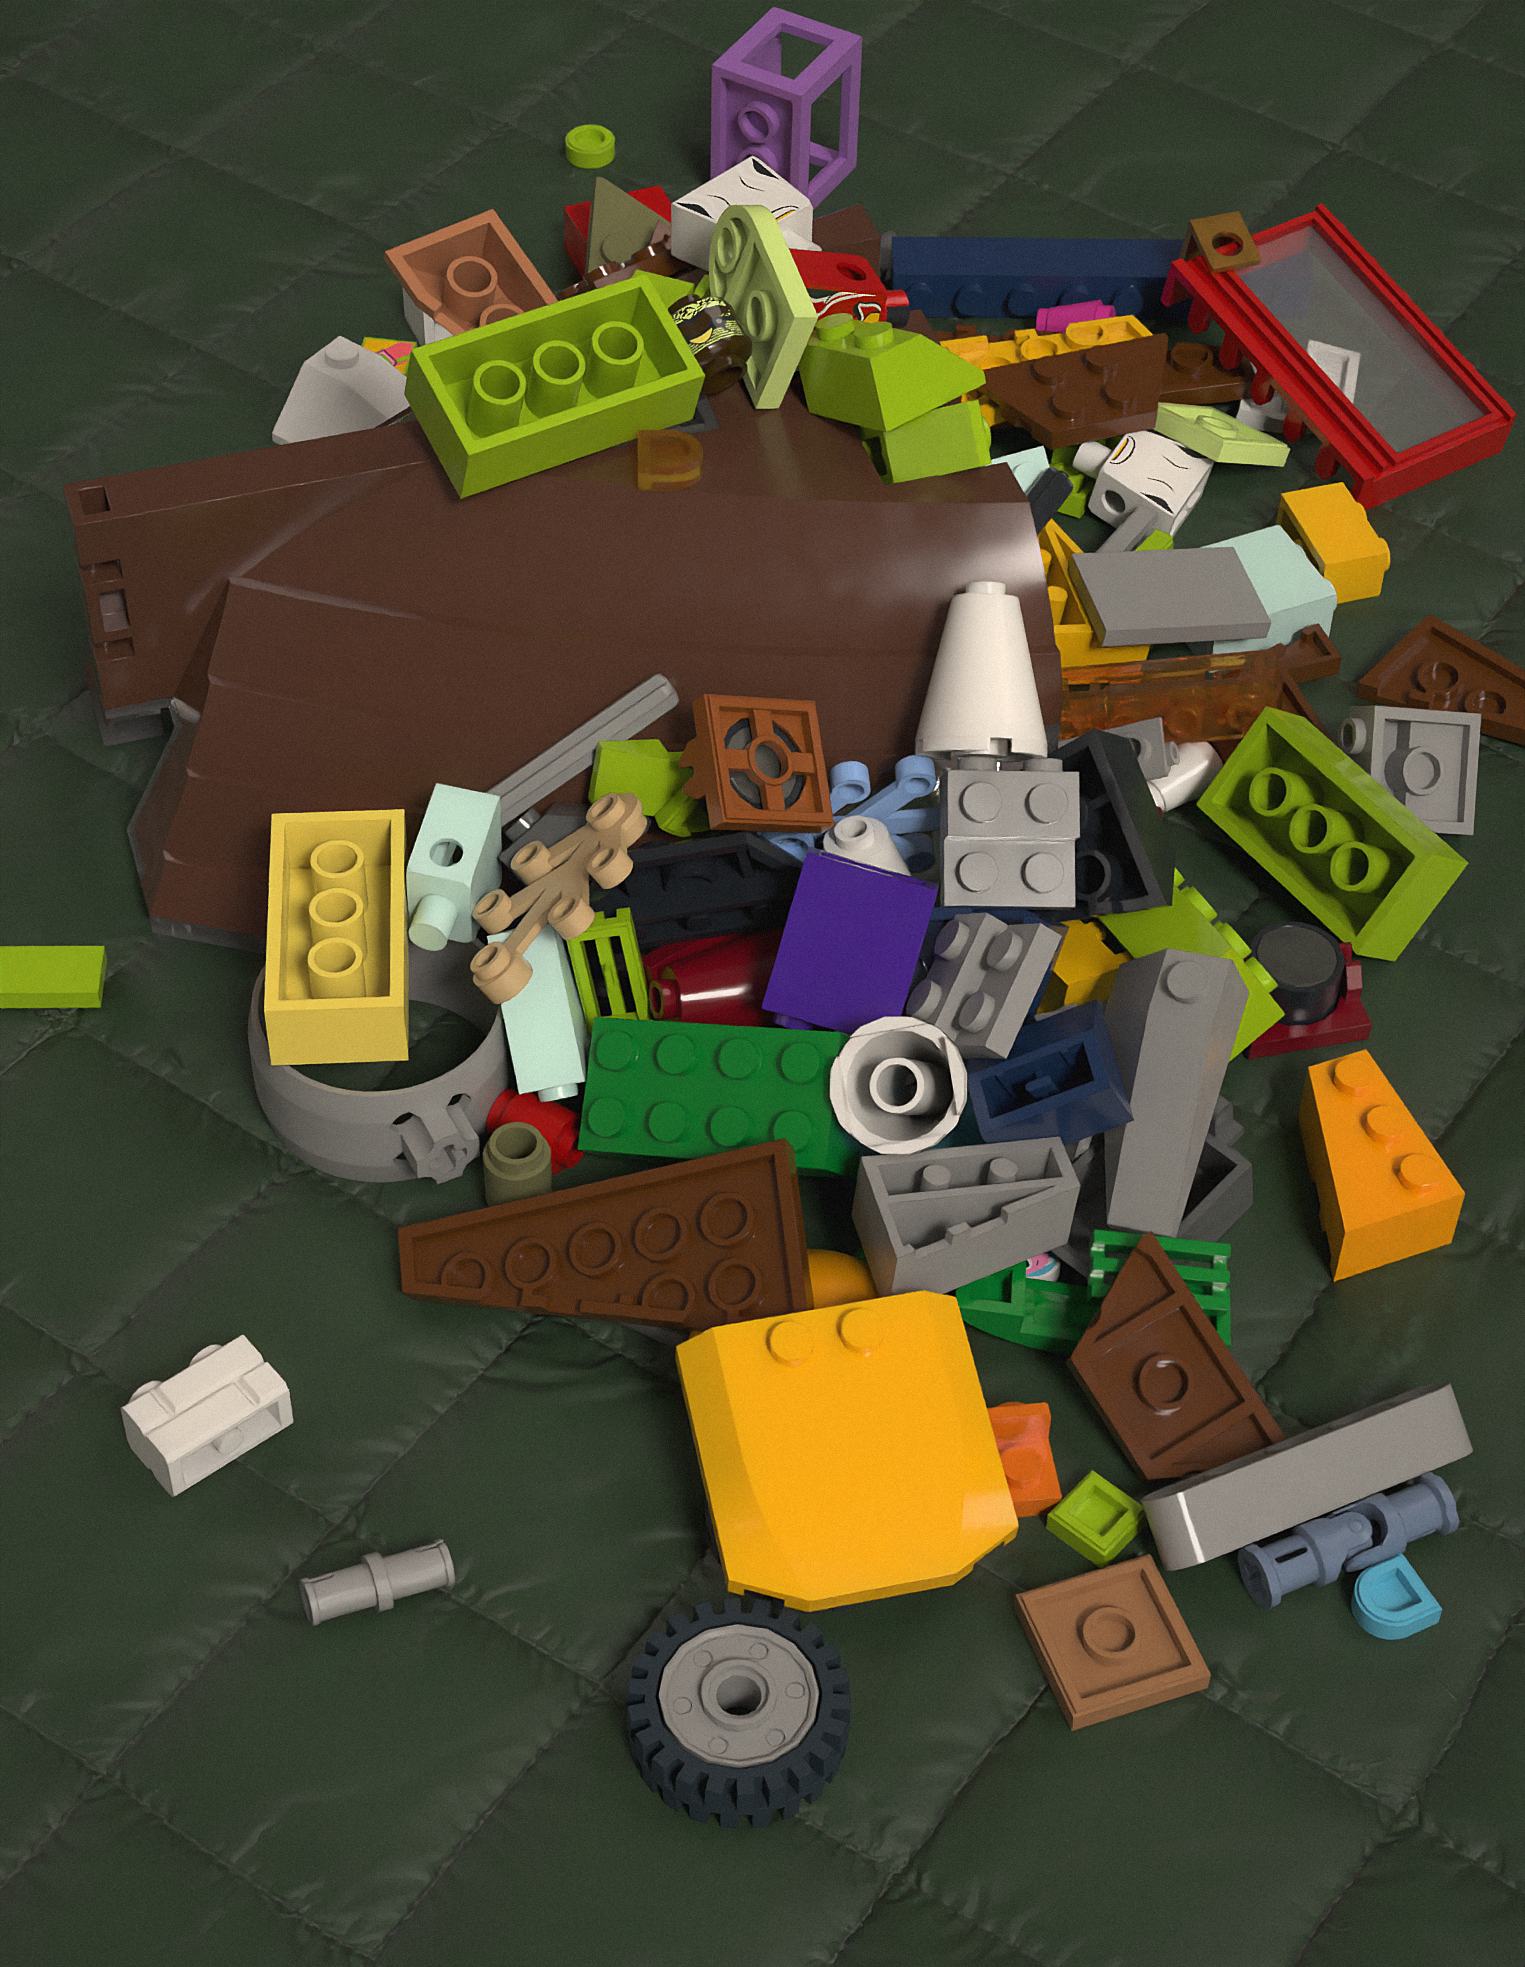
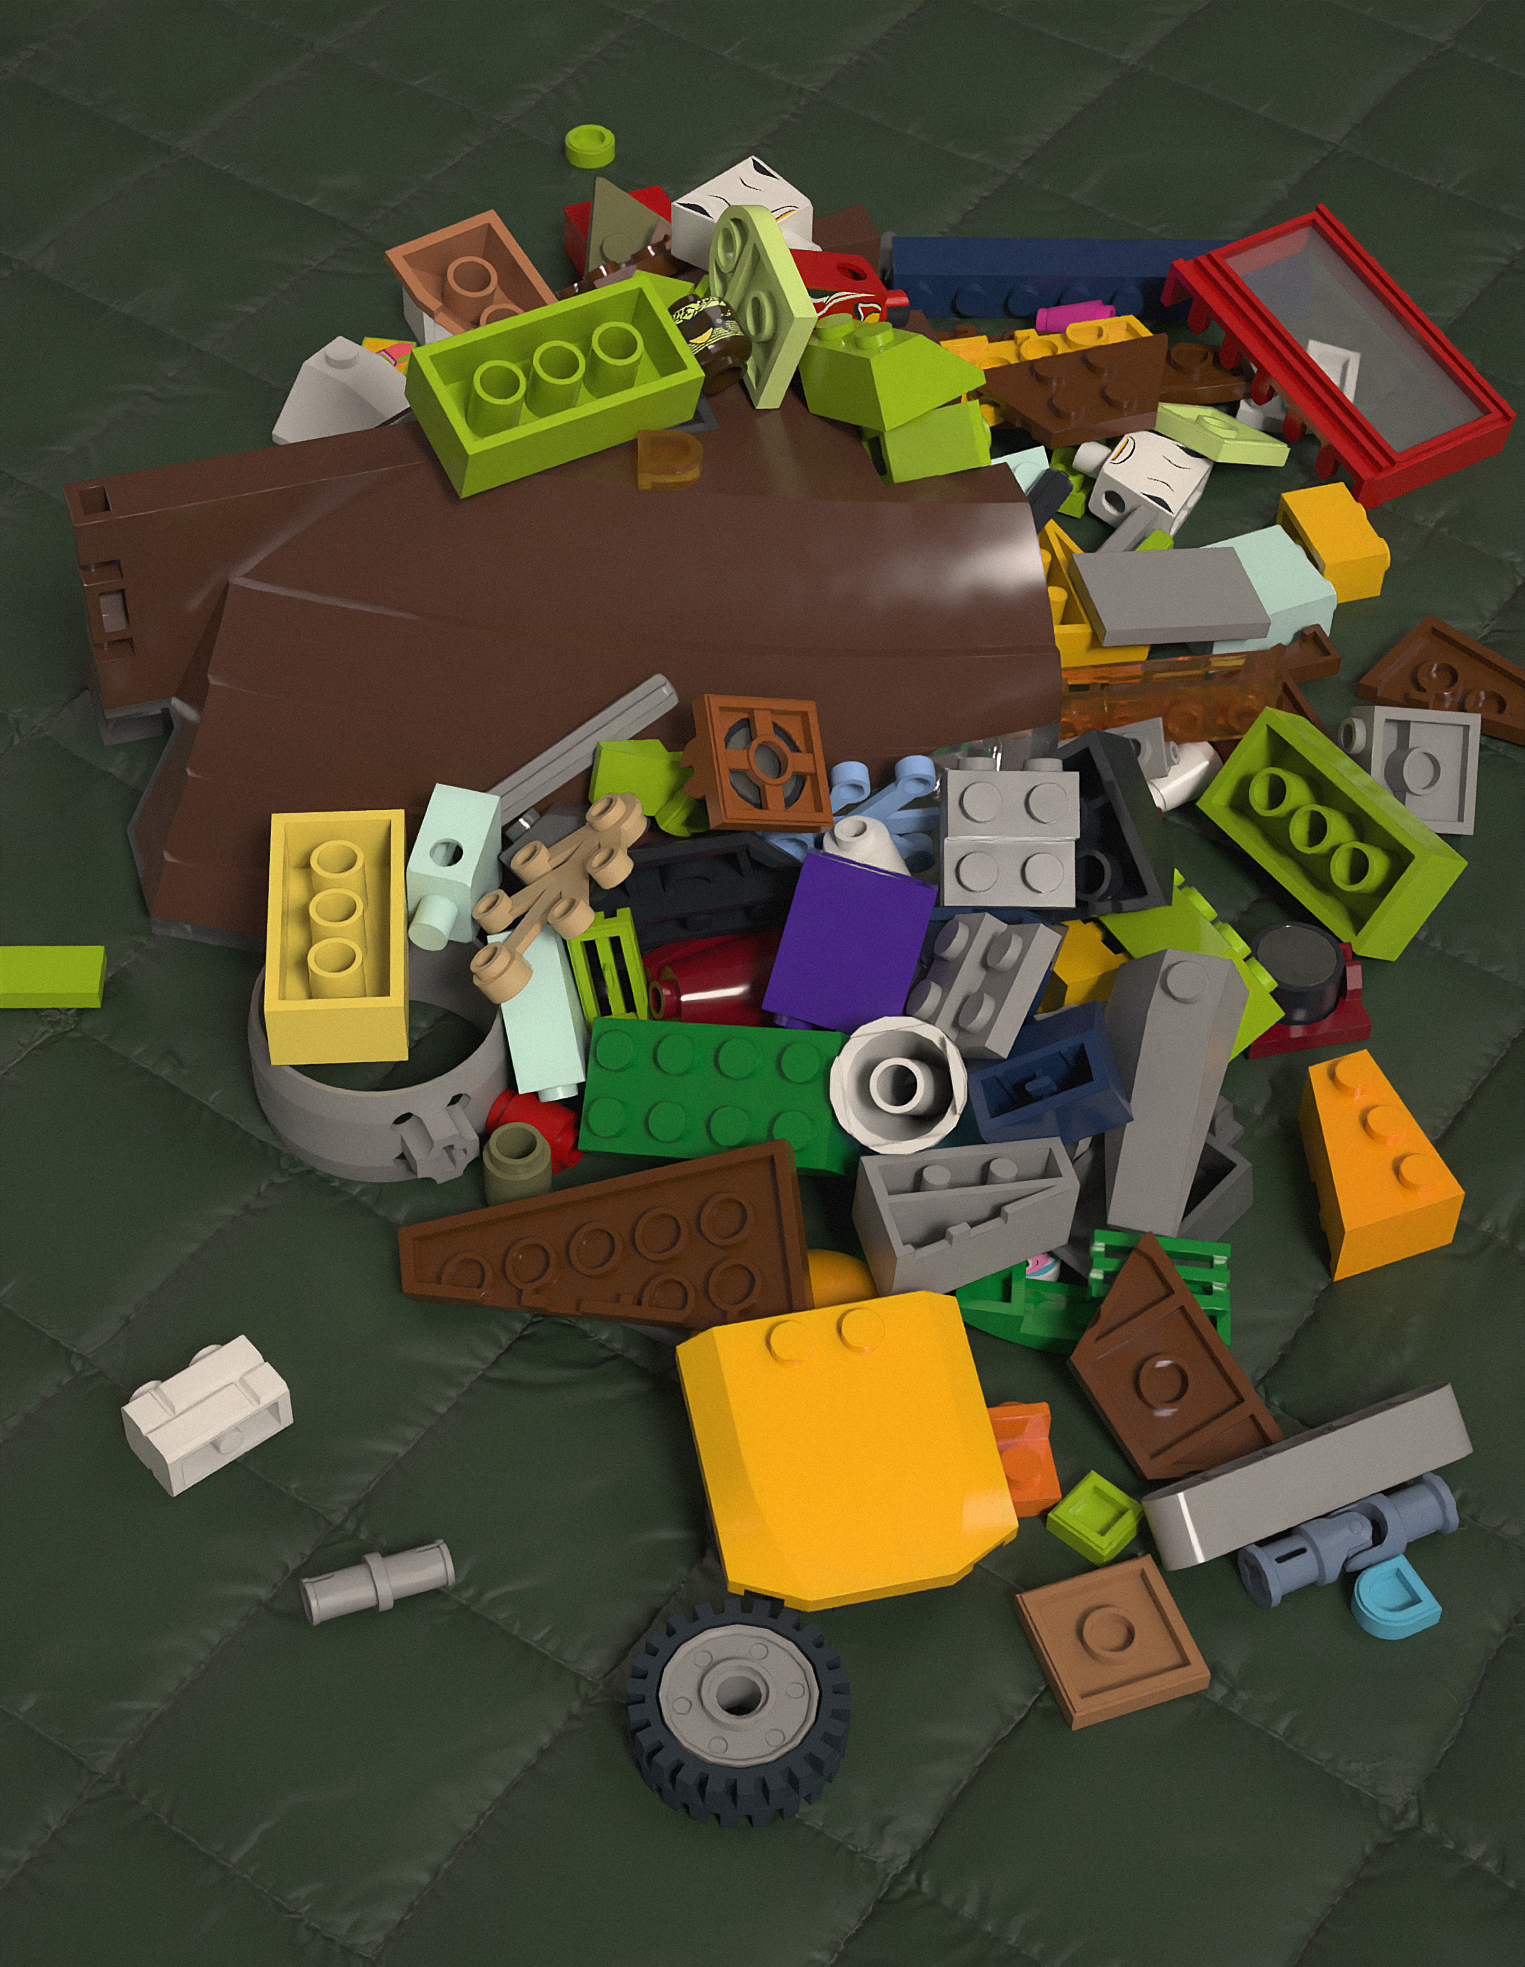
medium lavender piece [710,7,862,210] -> none
white cone [914,581,1047,763] -> none
pearl gold bracket [1179,211,1261,274] -> none

